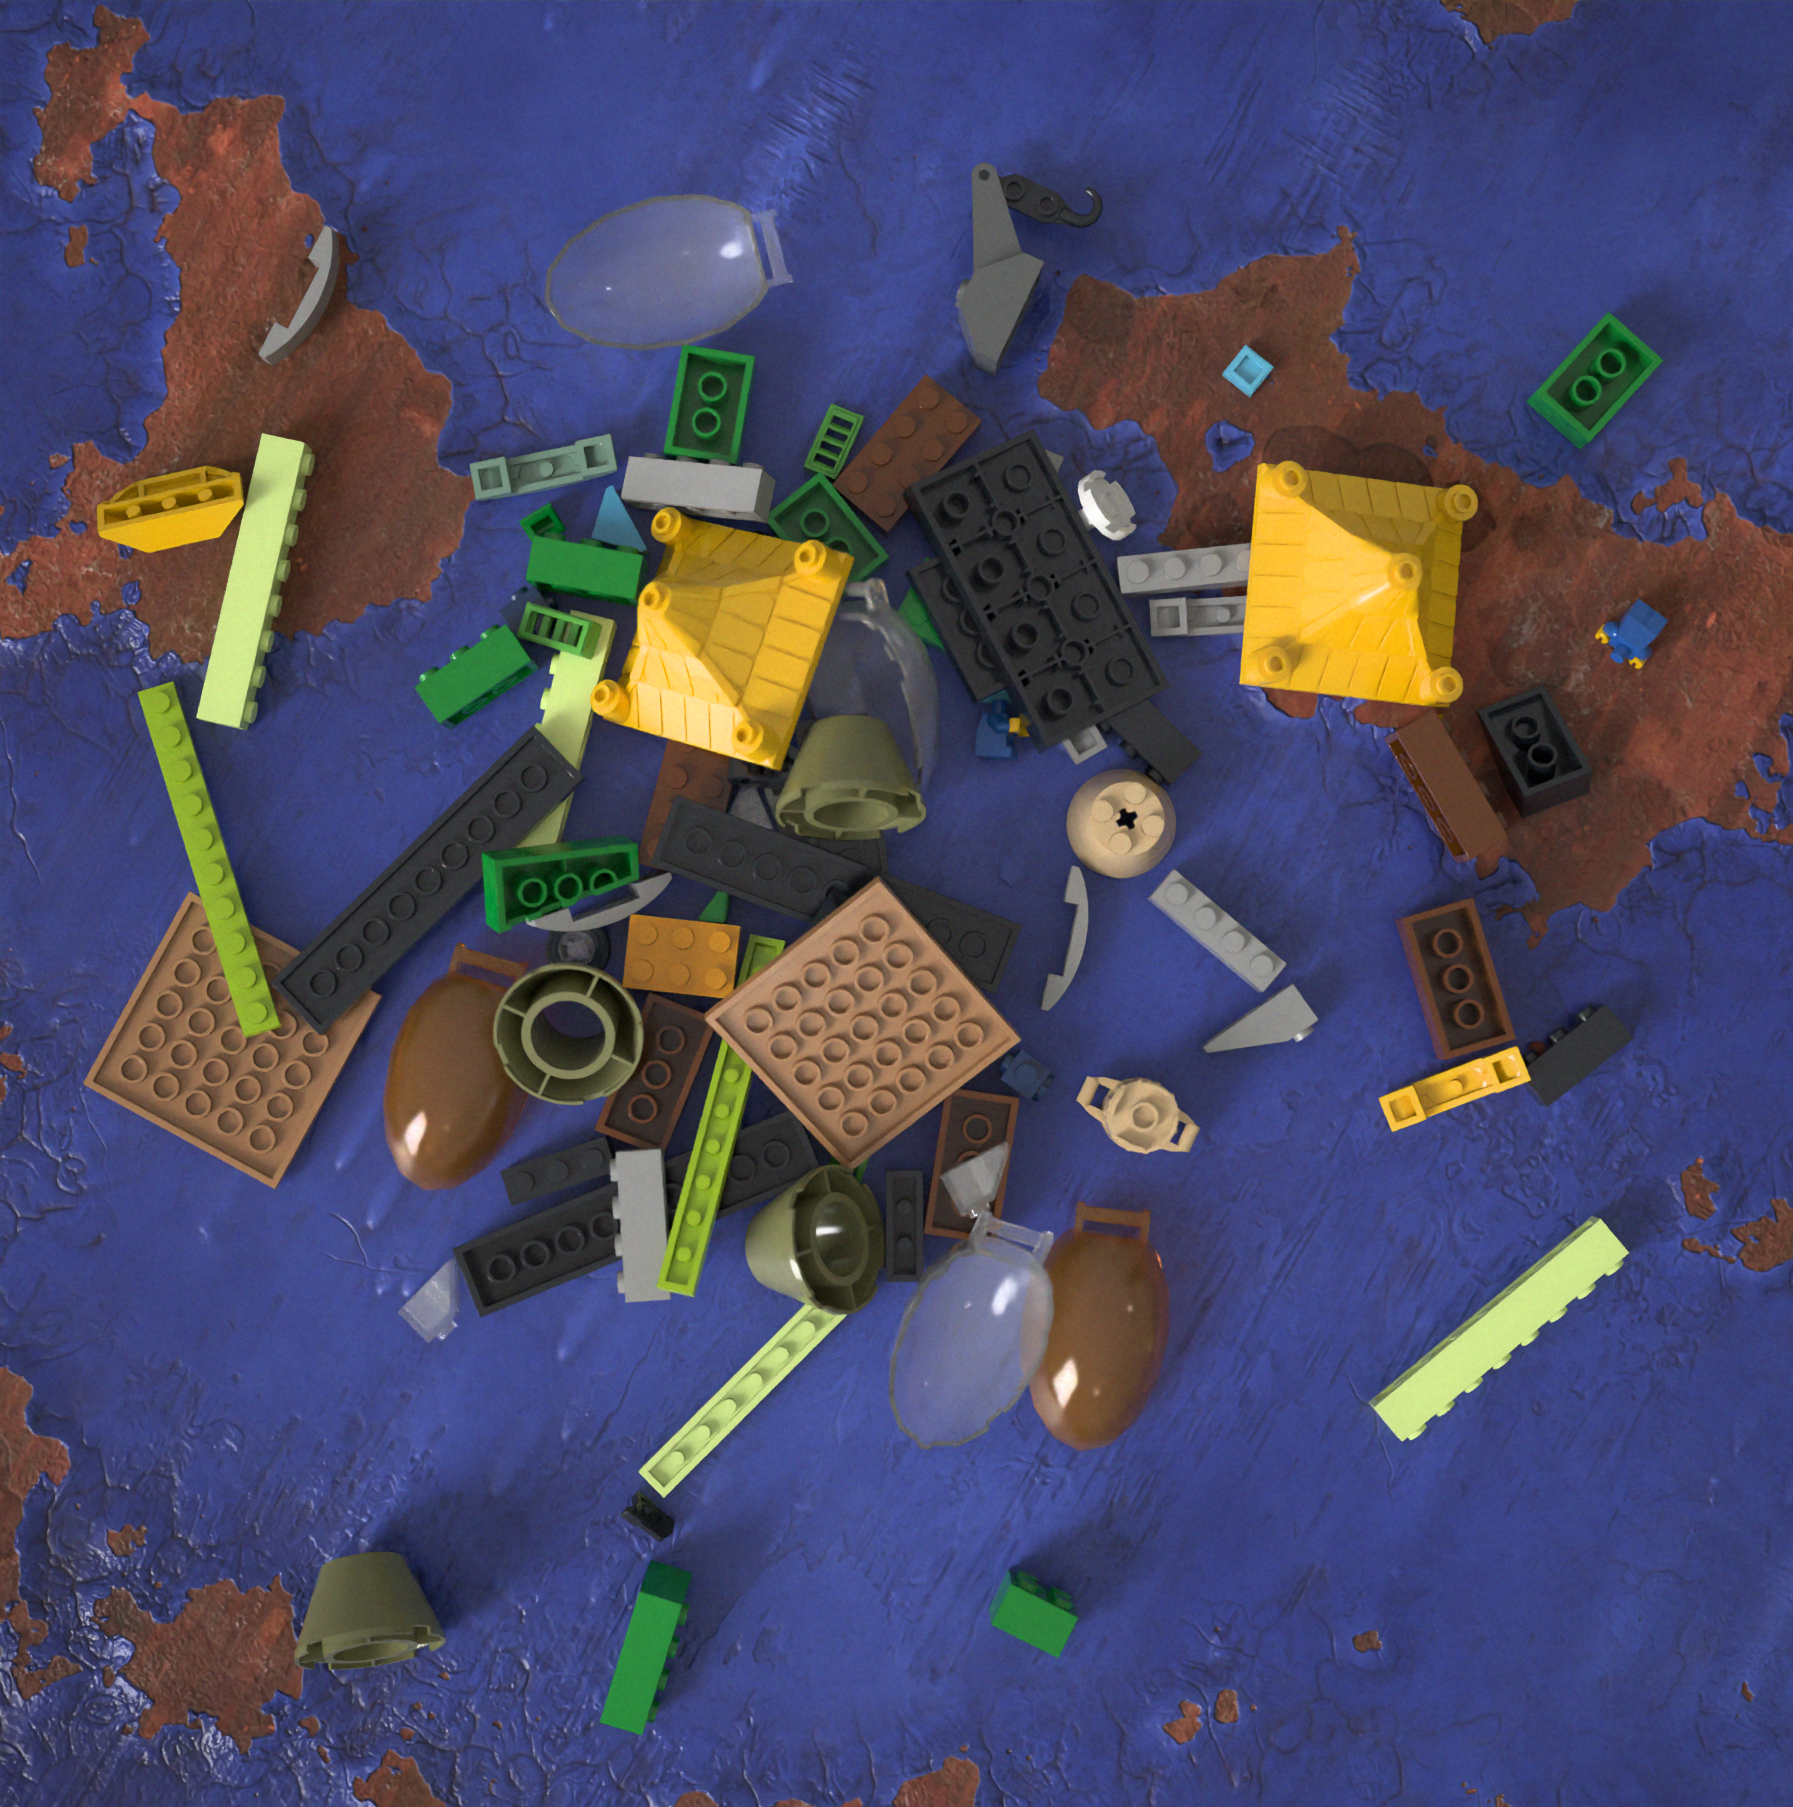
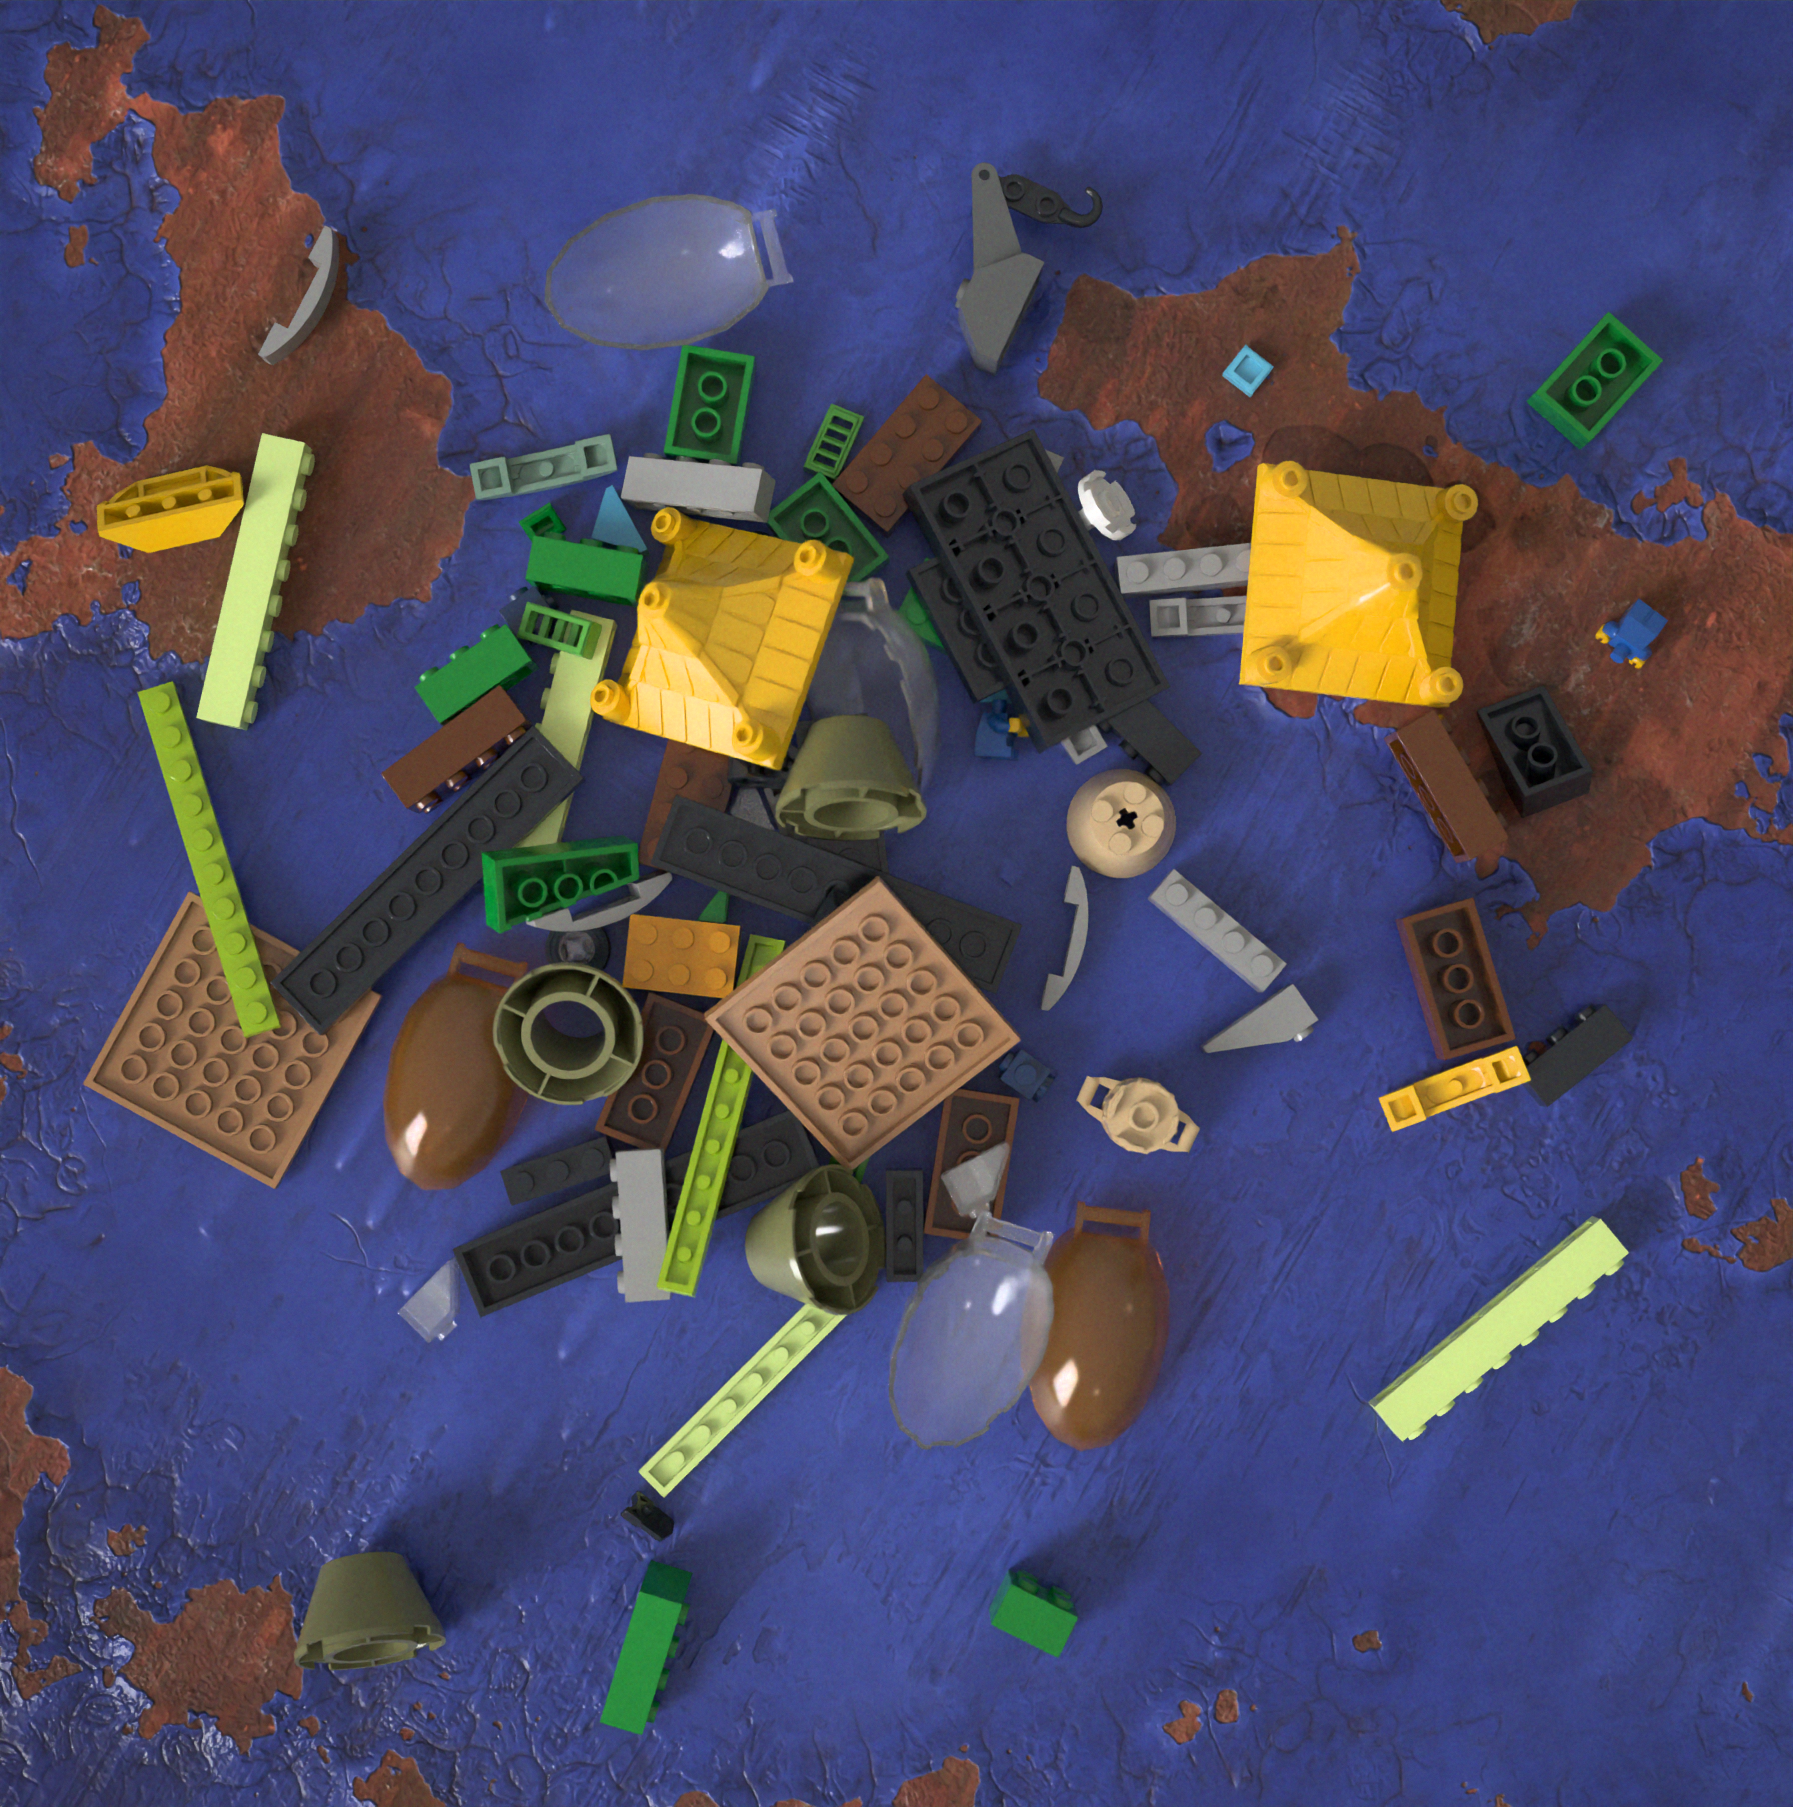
none -> reddish brown brick [380,685,534,814]

